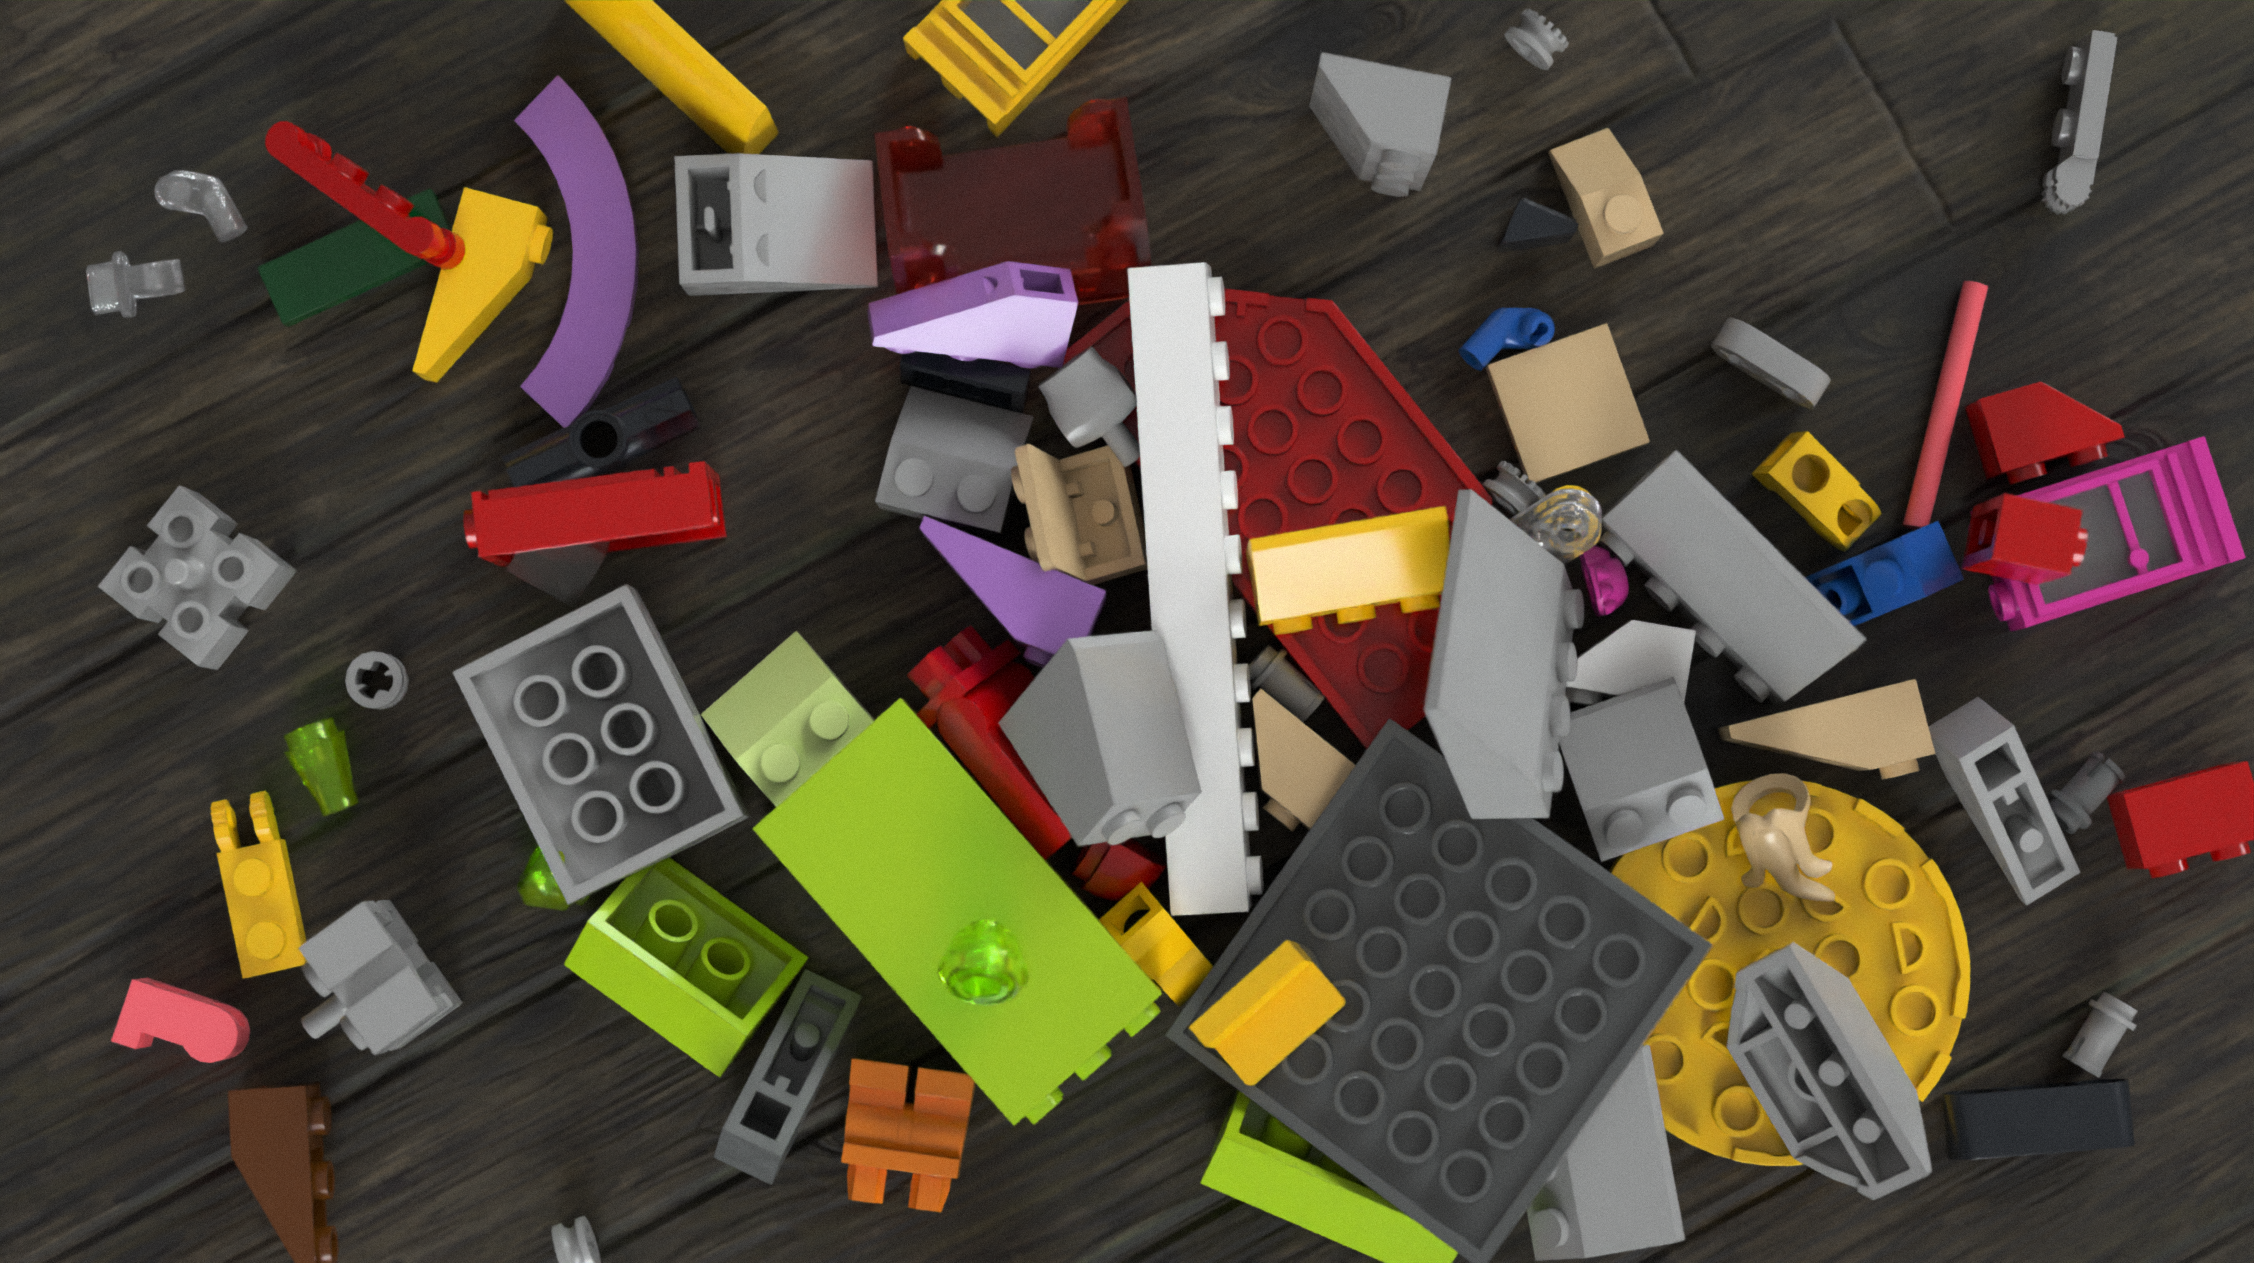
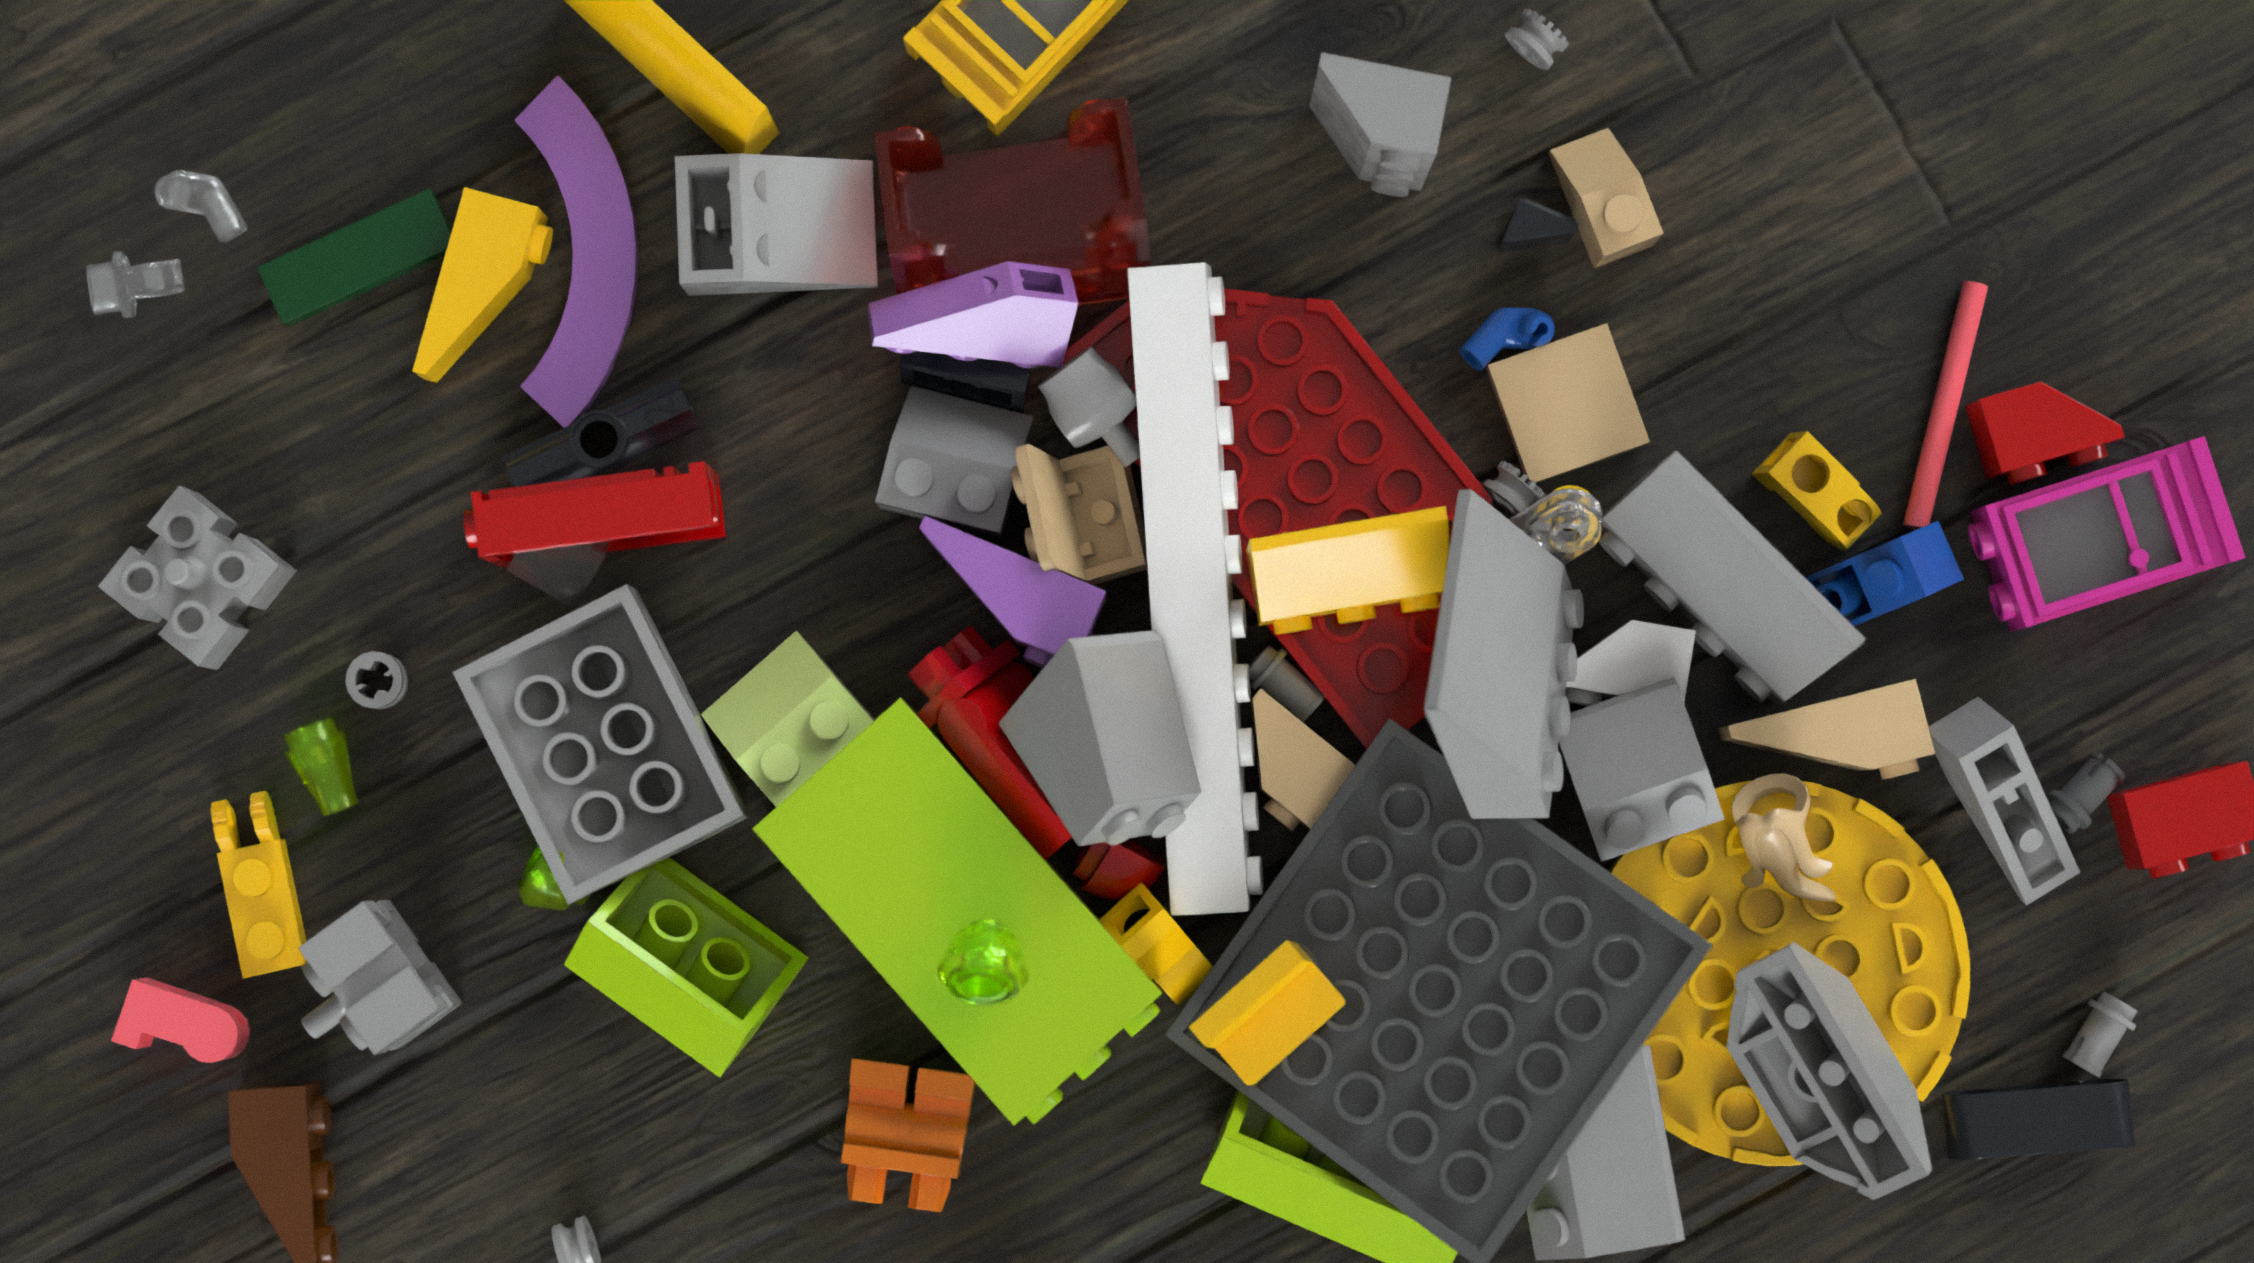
red plate [265,121,465,270] -> none
dark grey slope [714,969,863,1185] -> none
dark pink animal [1579,545,1629,617] -> none
light grey beam [1711,318,1831,409] -> none
red brick [1961,493,2088,585] -> none
light grey hinge [2041,30,2117,215] -> none

